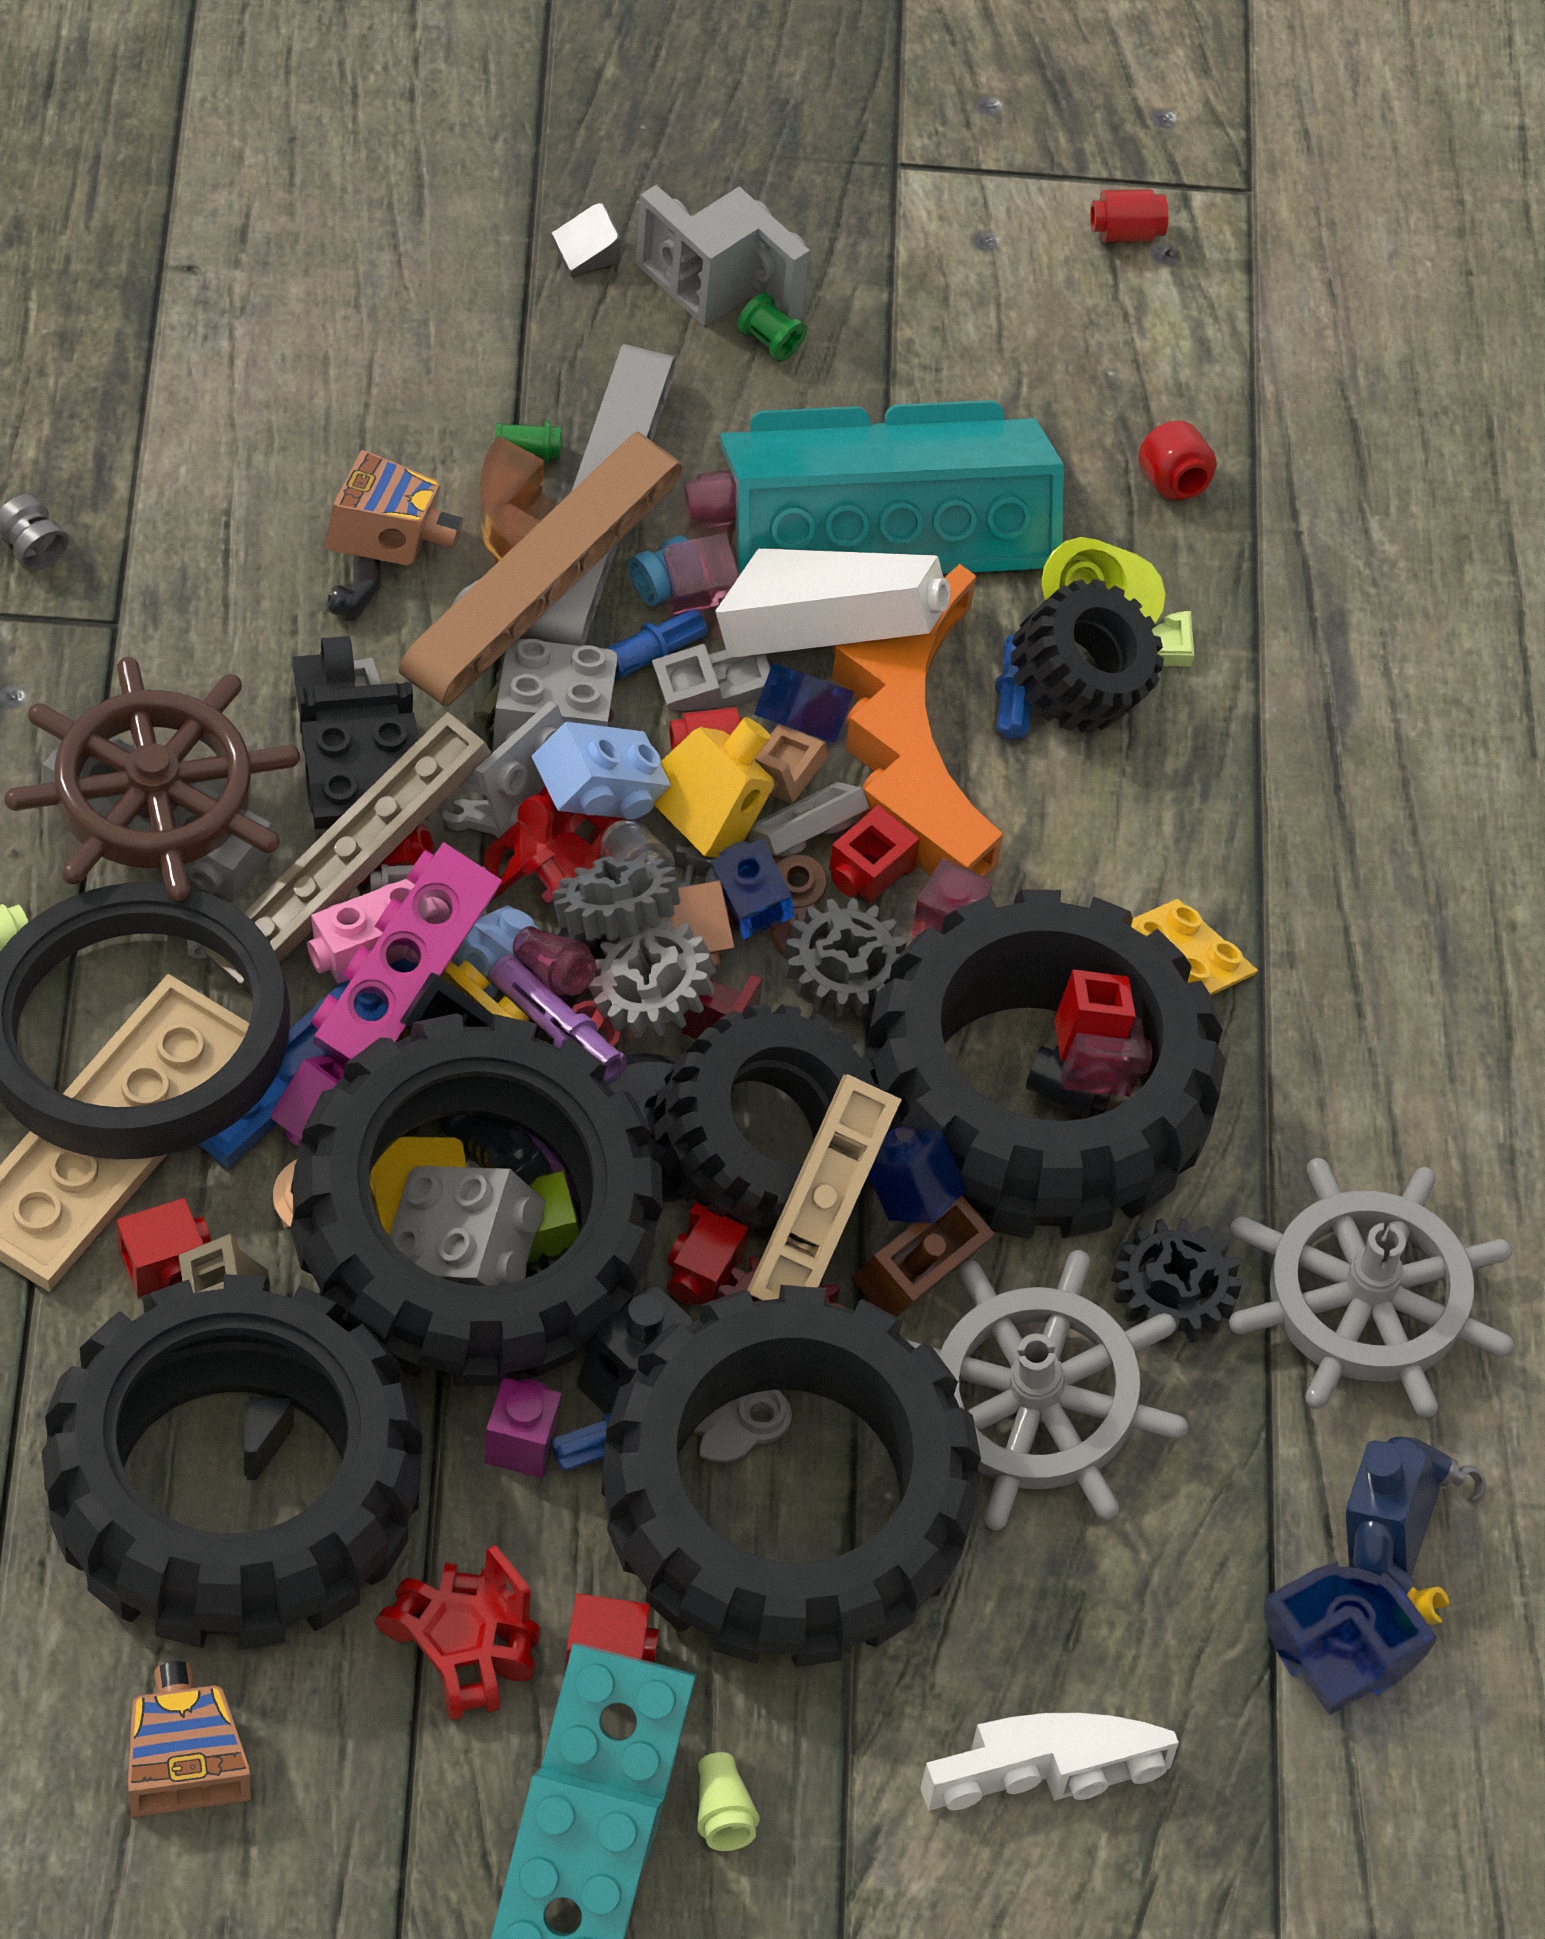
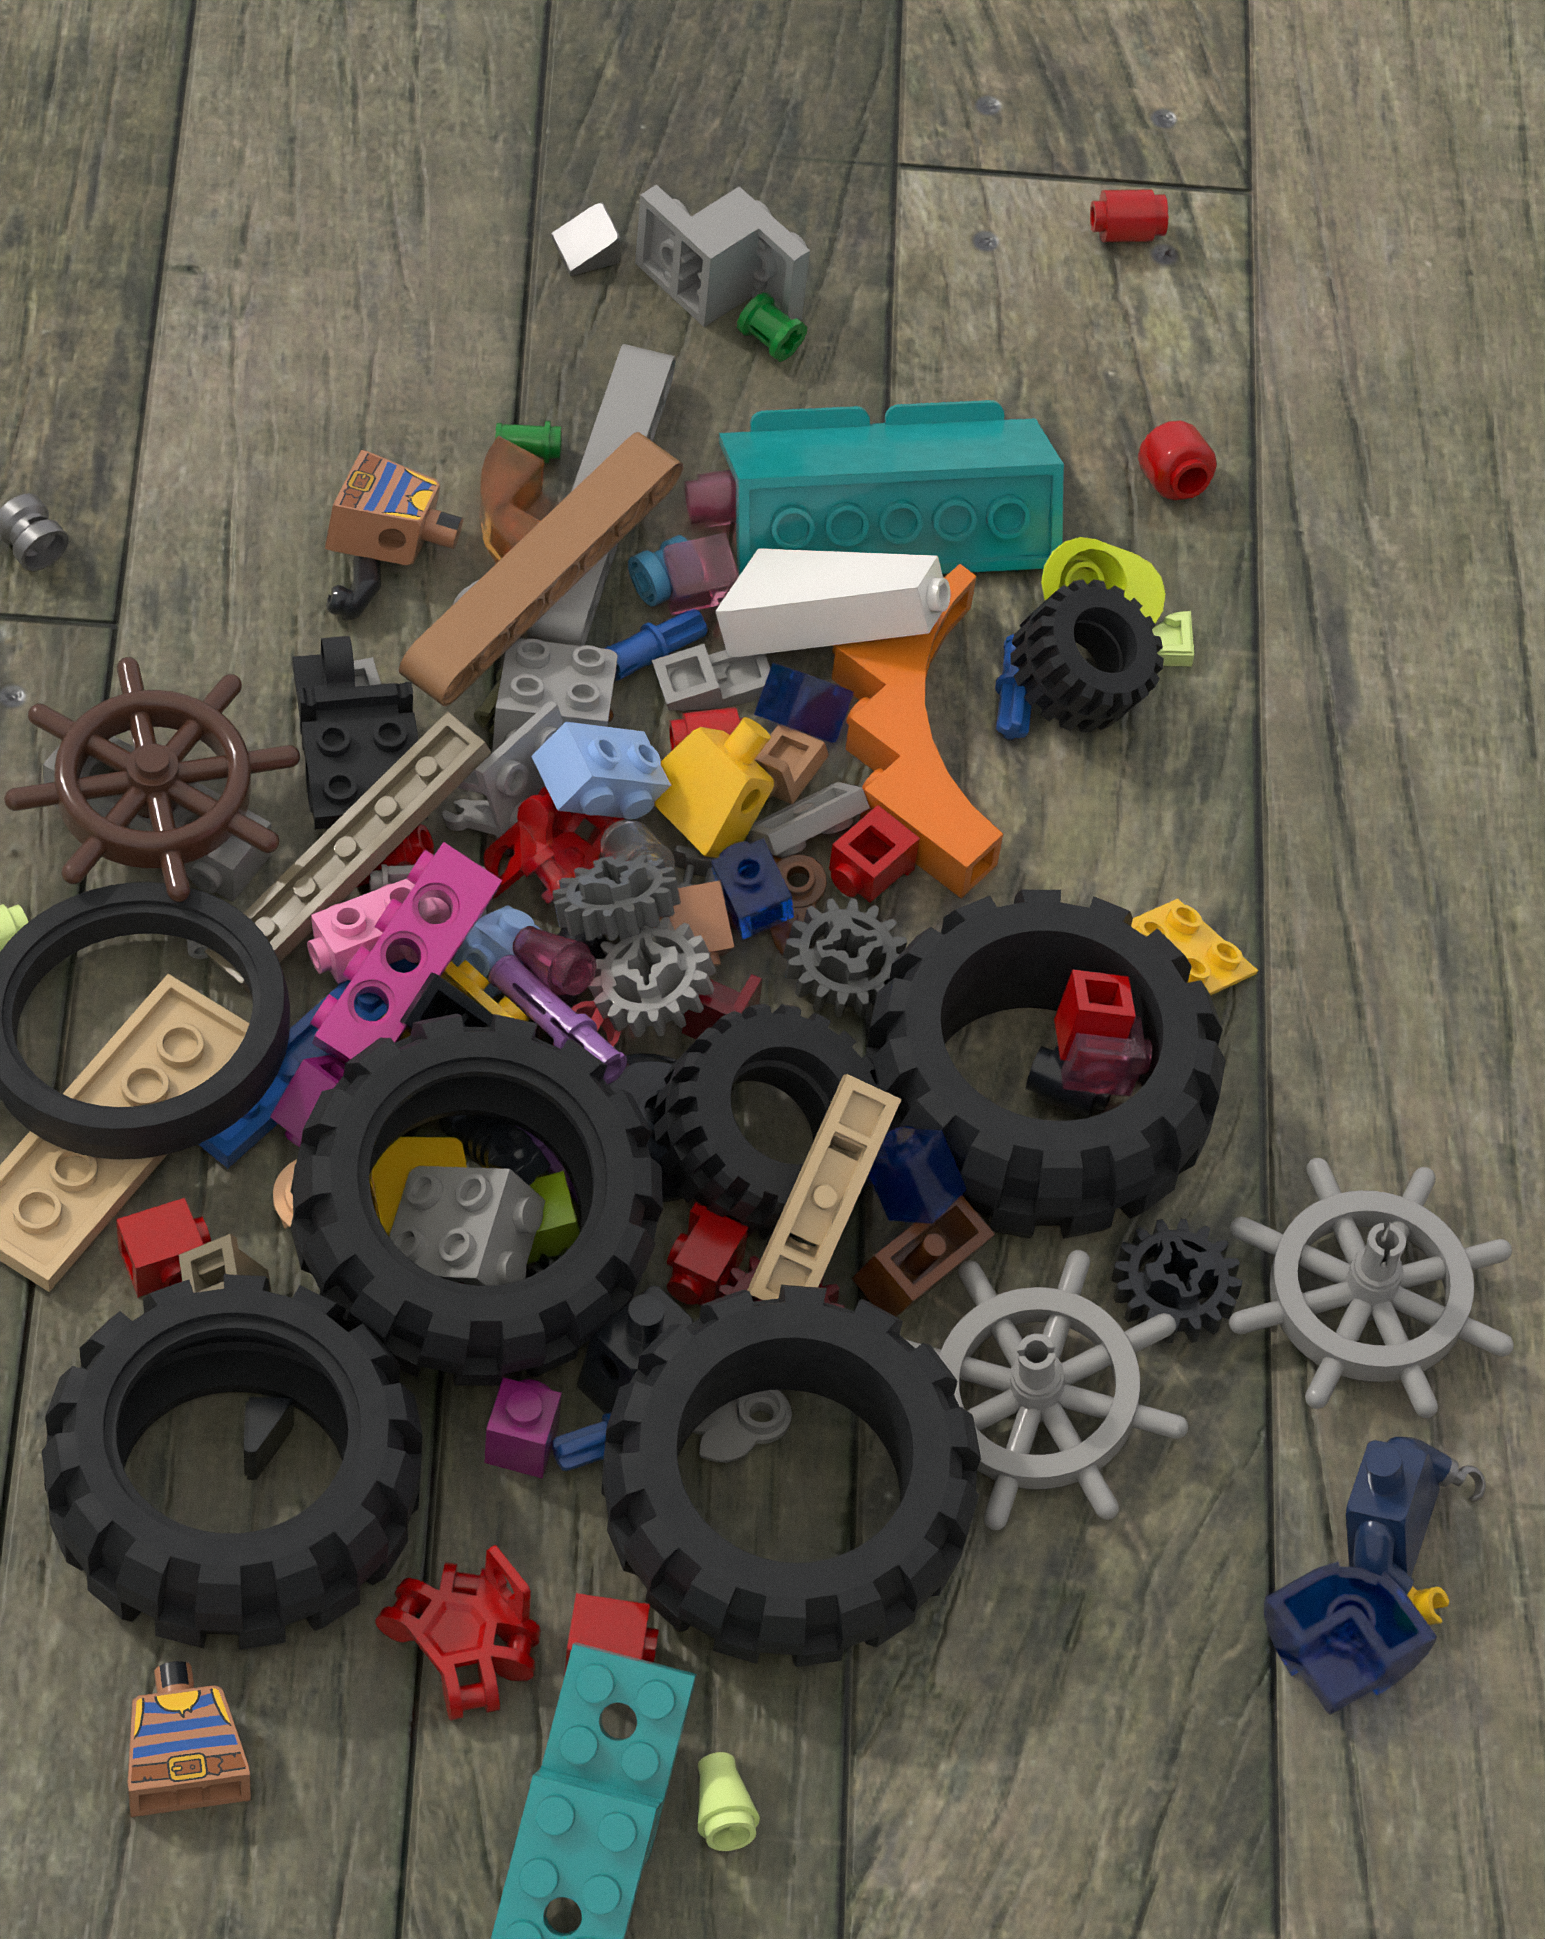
clear pink brick [911,858,993,938] -> none
white slope [920,1713,1179,1811] -> none

